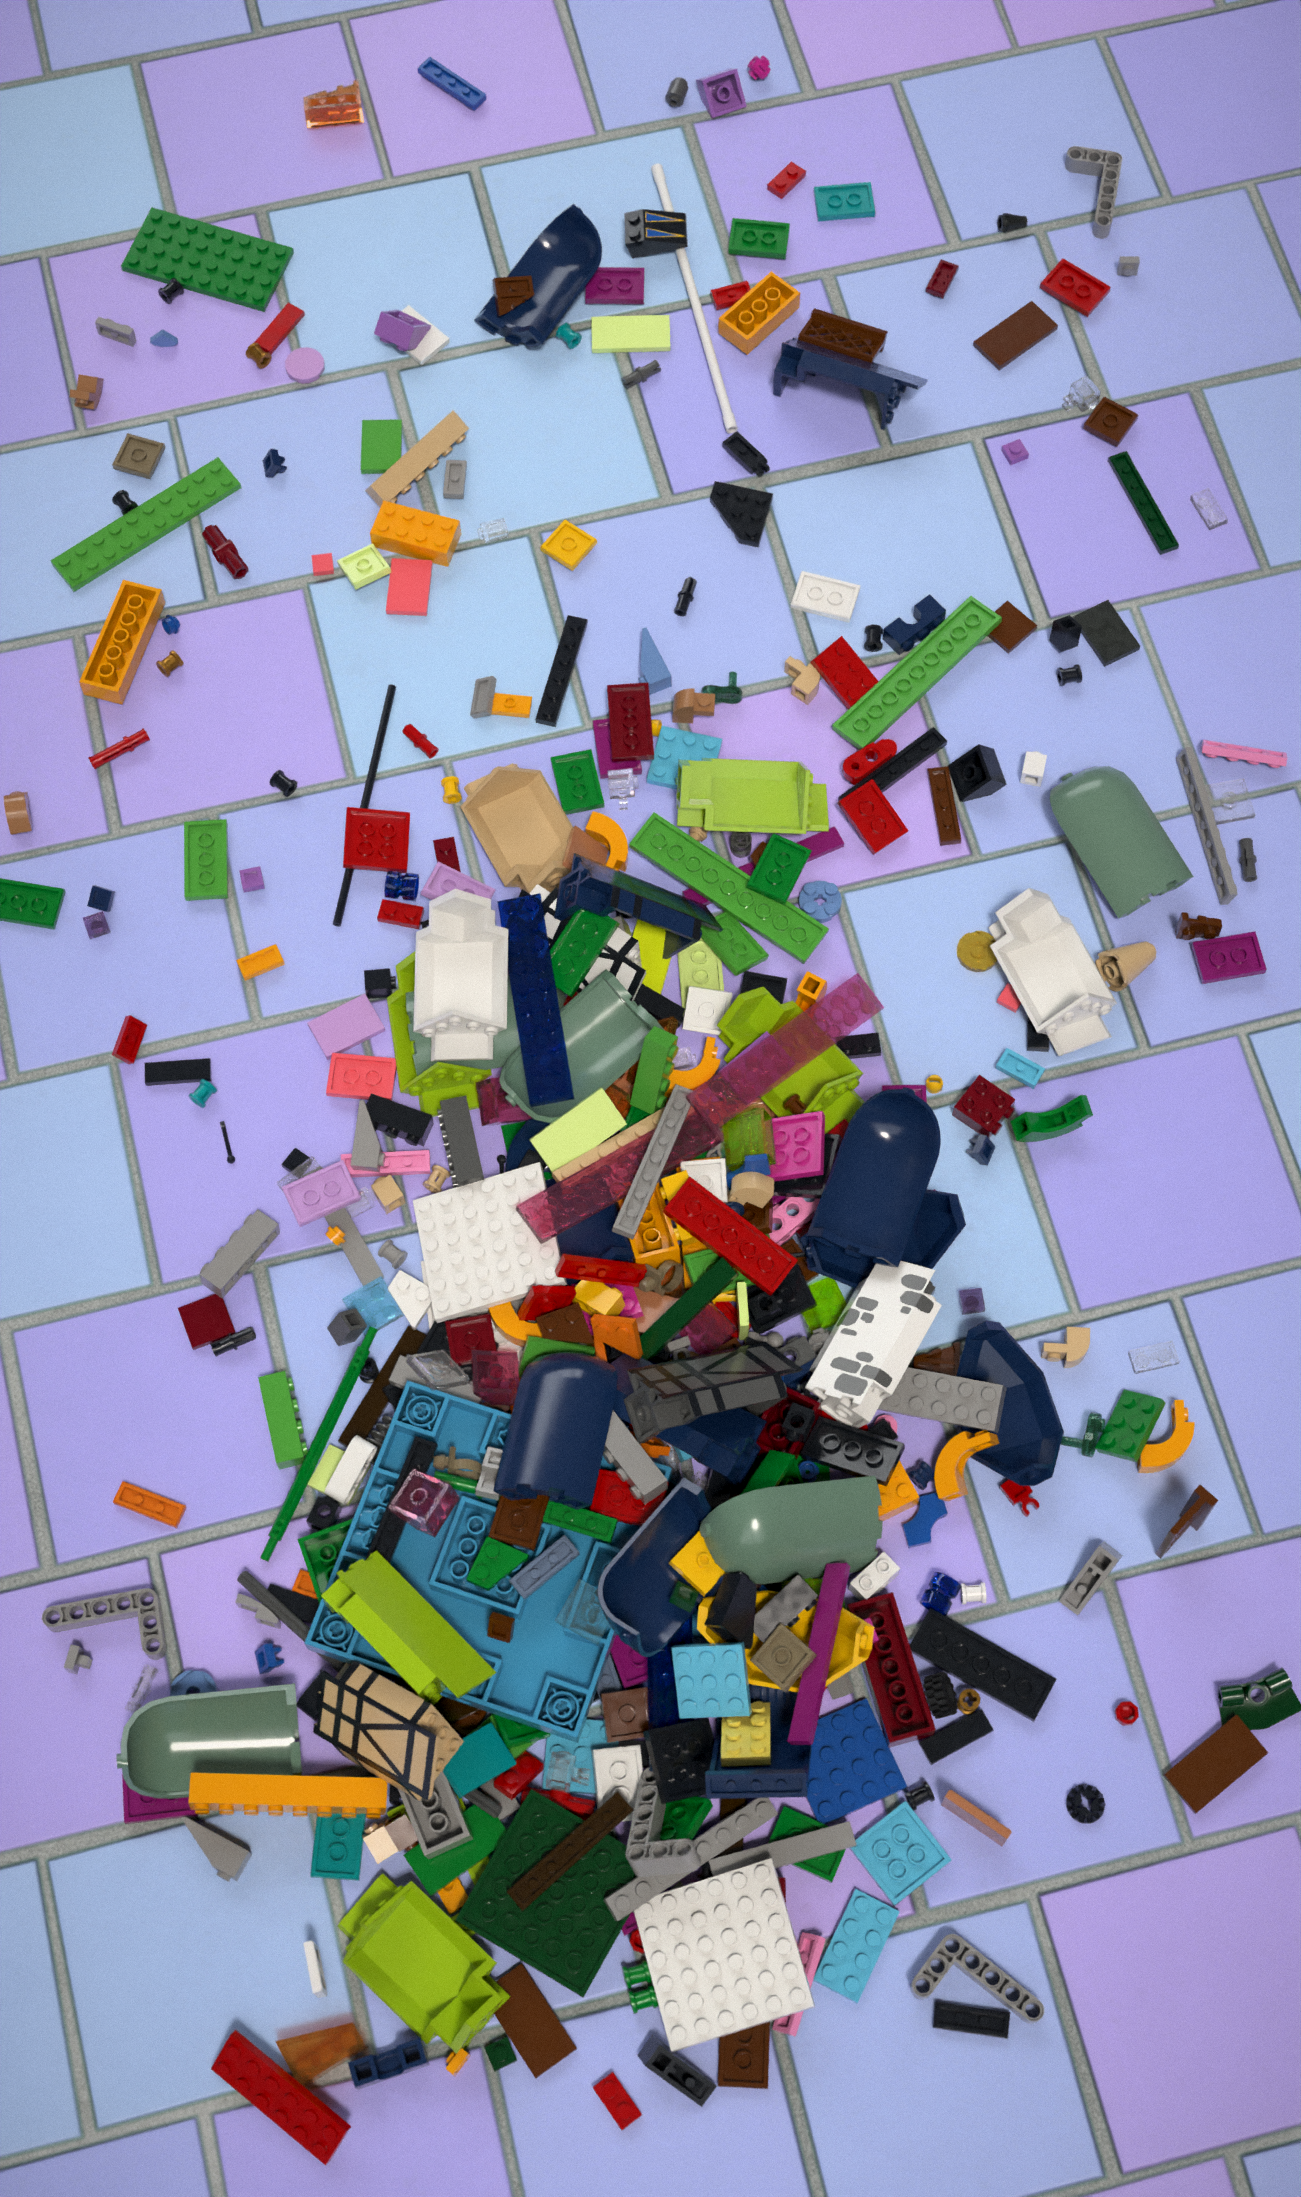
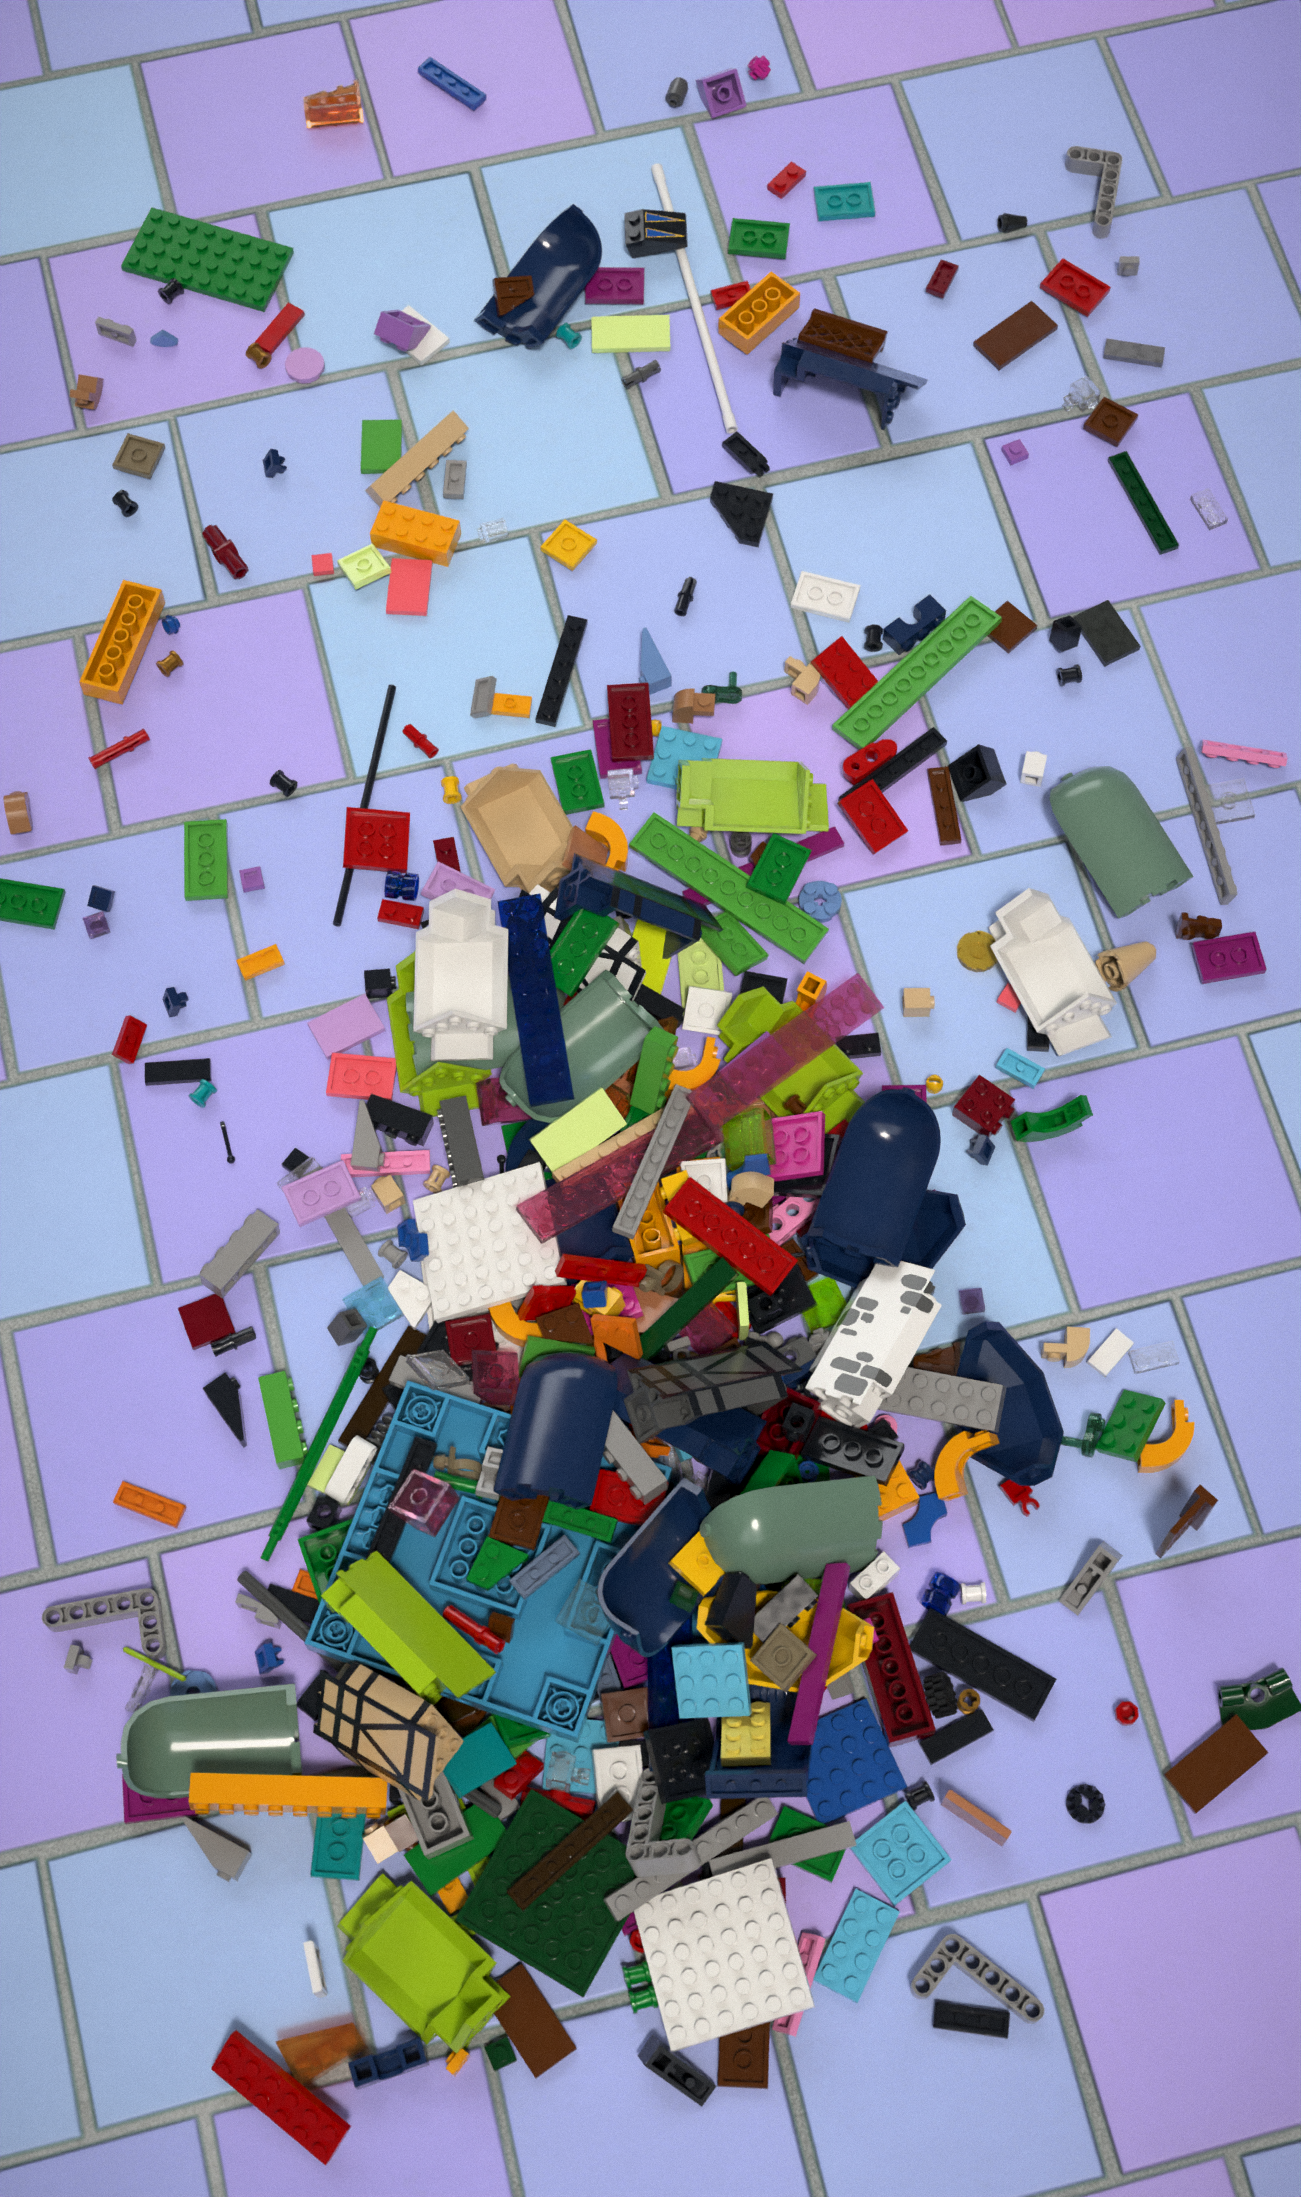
bright green plate [50,457,241,592] -> none
light orange plate [325,1226,346,1246] -> none
red plate [592,2072,642,2131] -> none
dark grey pin [1239,838,1257,882] -> none
none -> lime axle [123,1647,186,1682]
none -> dark blue tile [162,987,189,1018]
none -> black slope [203,1372,247,1448]
none -> blue tile [397,1219,429,1262]
none -> red pin [442,1605,505,1654]
none -> blue slope [582,1281,608,1308]
none -> tan brick [902,988,935,1017]
none -> white tile [1087,1328,1134,1377]
none -> flat silver tile [1103,338,1165,368]

